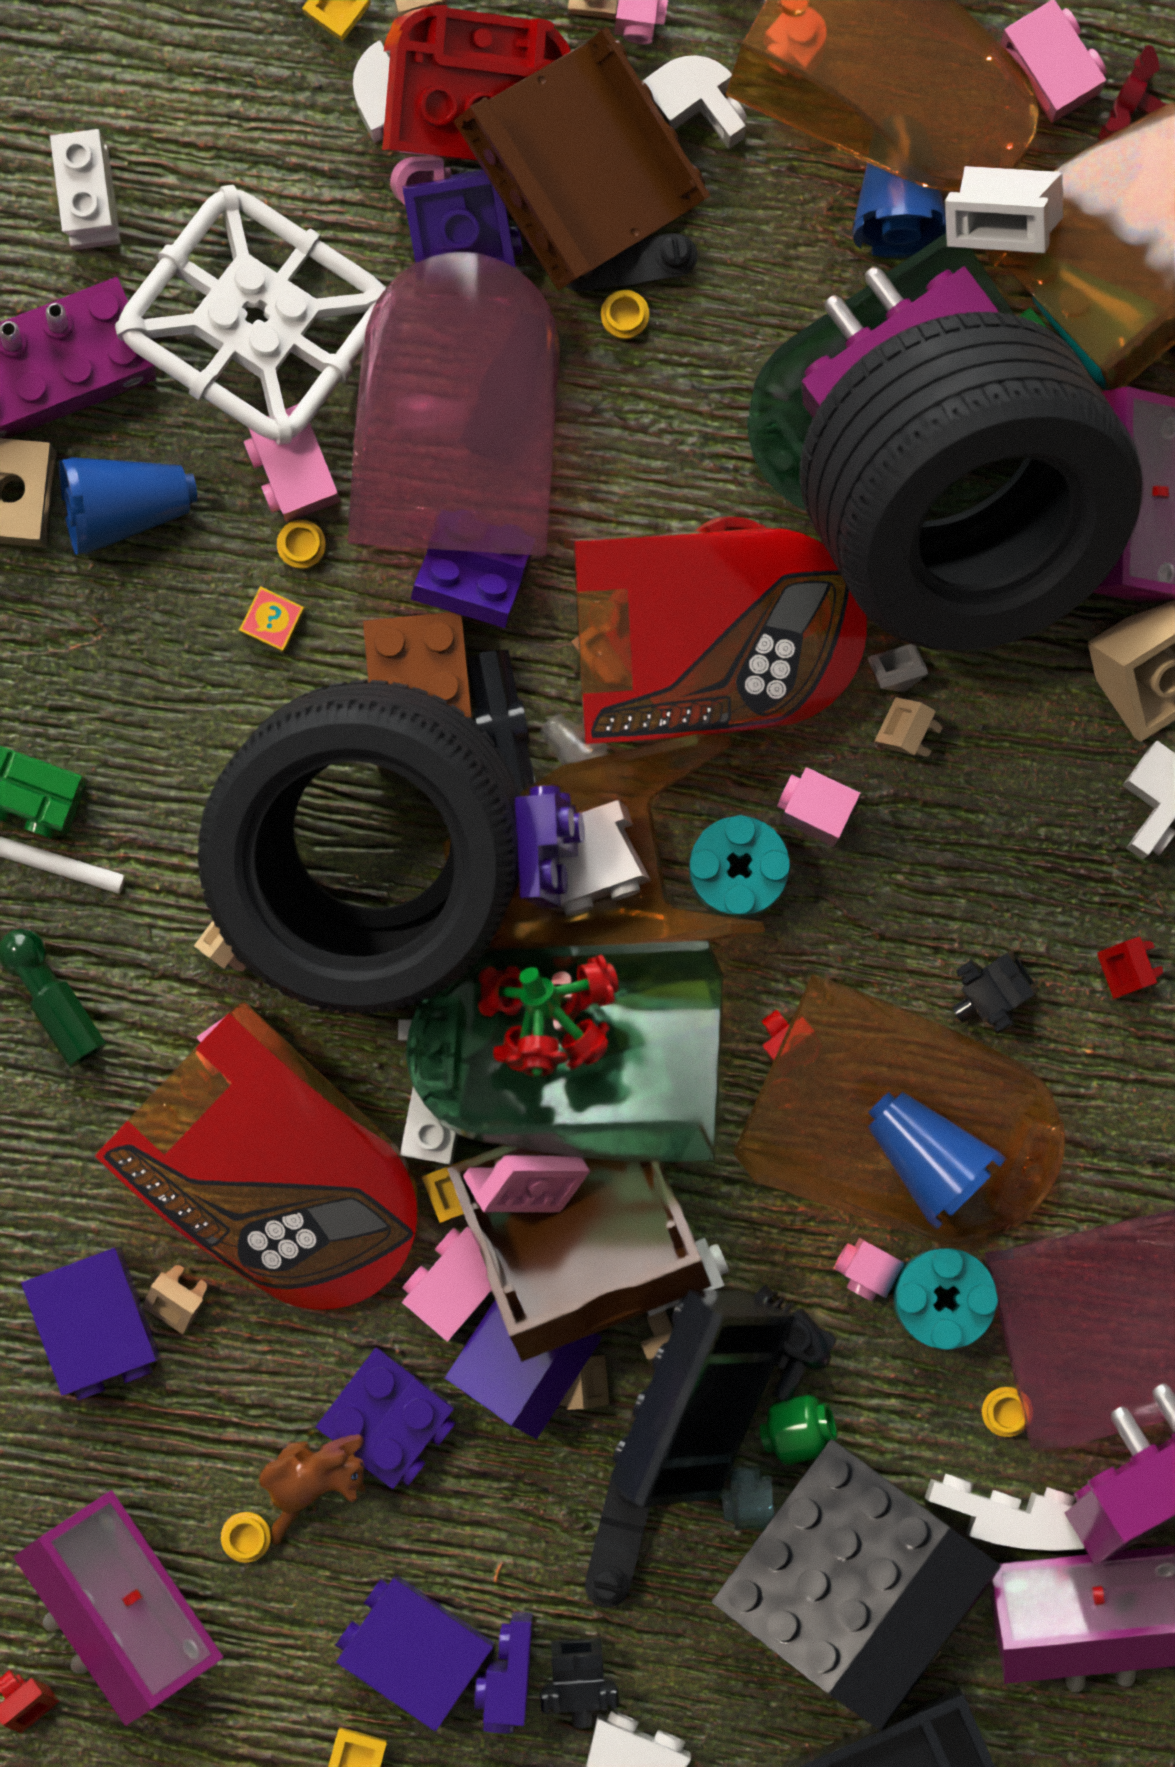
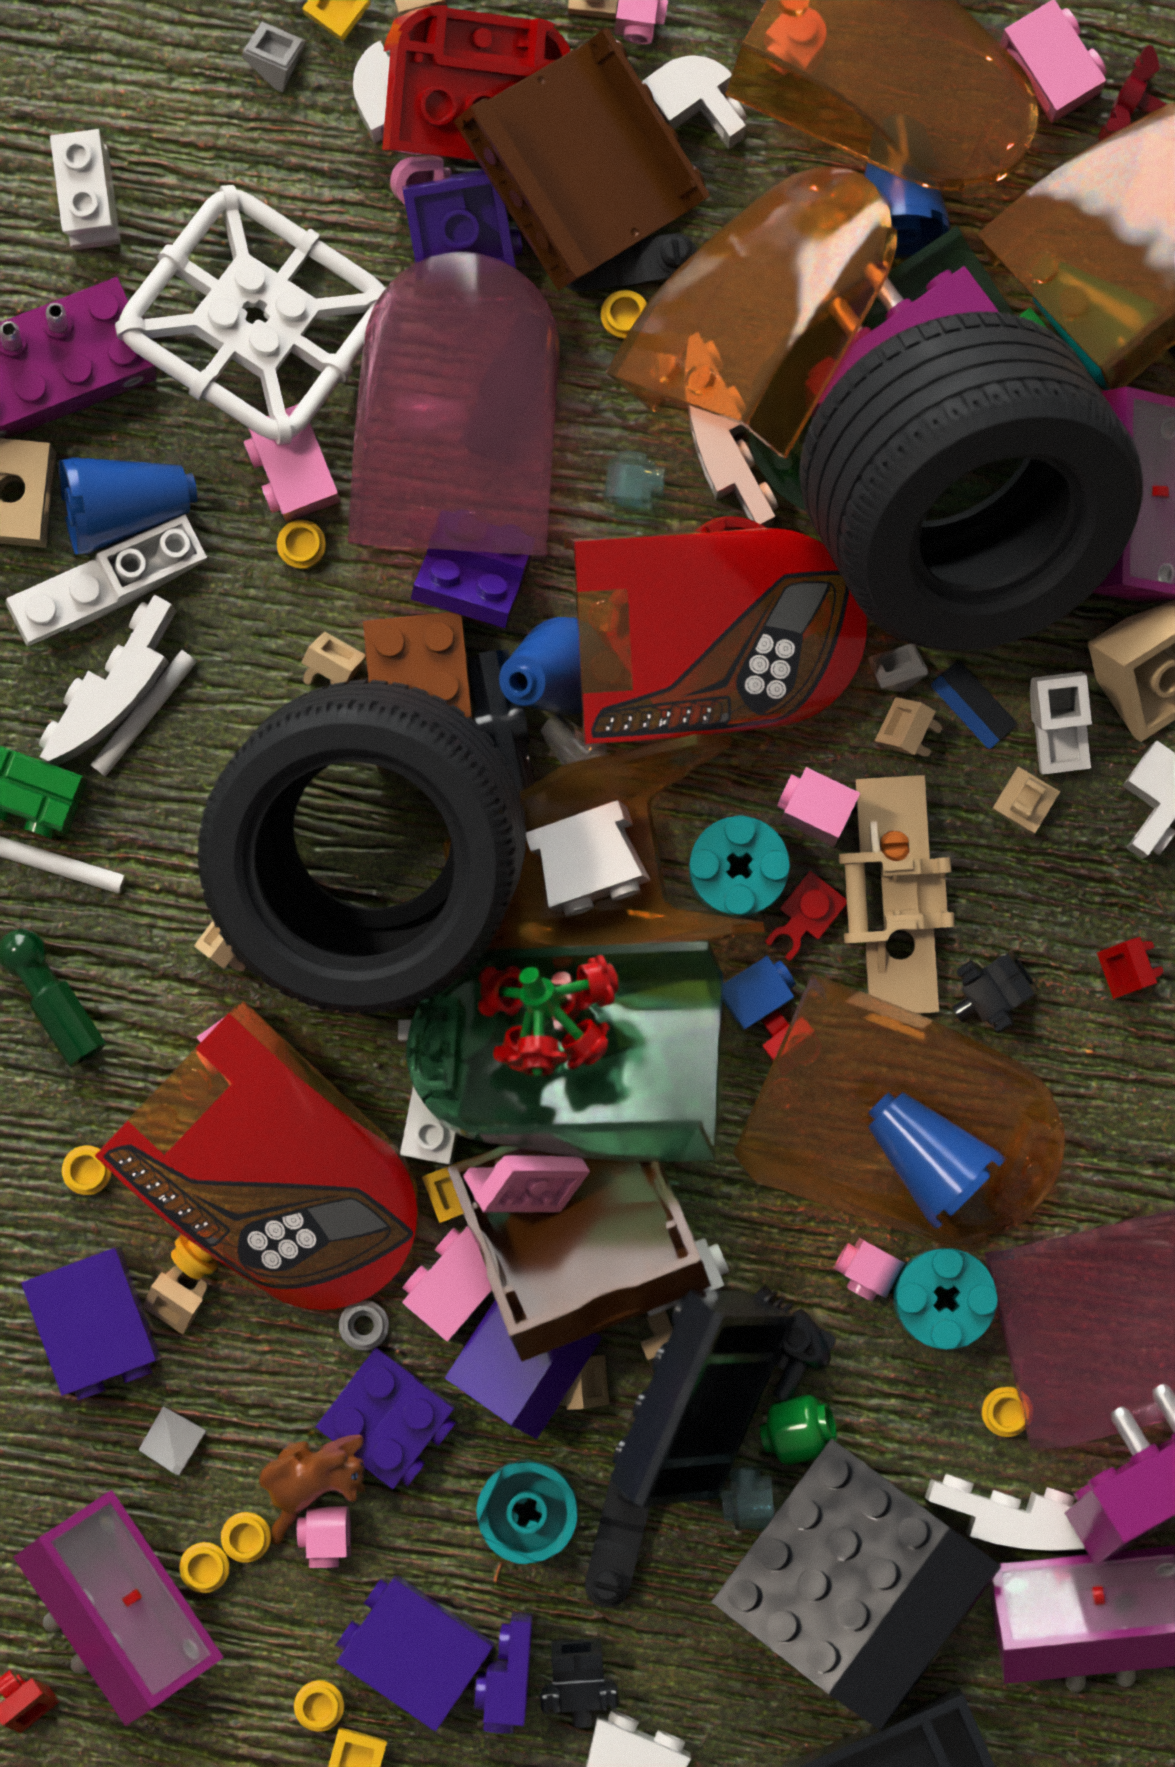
tile [239,586,305,653] -> none
dark purple plate [515,786,585,909] -> none
white hips [945,166,1063,253] -> none
none -> white slope [5,514,207,647]
none -> white slope [39,595,177,766]
none -> yellow plate [62,1145,112,1195]
none -> white bar [90,650,197,777]
none -> light grey slope [139,1406,207,1476]
none -> yellow plate [171,1234,218,1280]
none -> yellow plate [179,1542,230,1593]
none -> light grey slope [242,22,306,92]
none -> yellow plate [294,1680,344,1732]
none -> bright pink plate [297,1506,351,1568]
none -> tan tile [301,631,366,685]
none -> light grey plate [339,1300,389,1350]
none -> teal brick [476,1459,578,1564]
none -> blue cone [499,617,613,715]
none -> clear light blue plate [603,451,666,510]
none -> clear orange windscreen [606,166,897,458]
none -> slope [687,336,778,528]
none -> blue brick [716,955,797,1032]
none -> red plate [764,871,847,963]
none -> tan piece [839,775,955,1016]
none -> black sticker [931,660,1016,749]
none -> tan tile [991,766,1060,835]
none -> white brick [1030,672,1092,774]

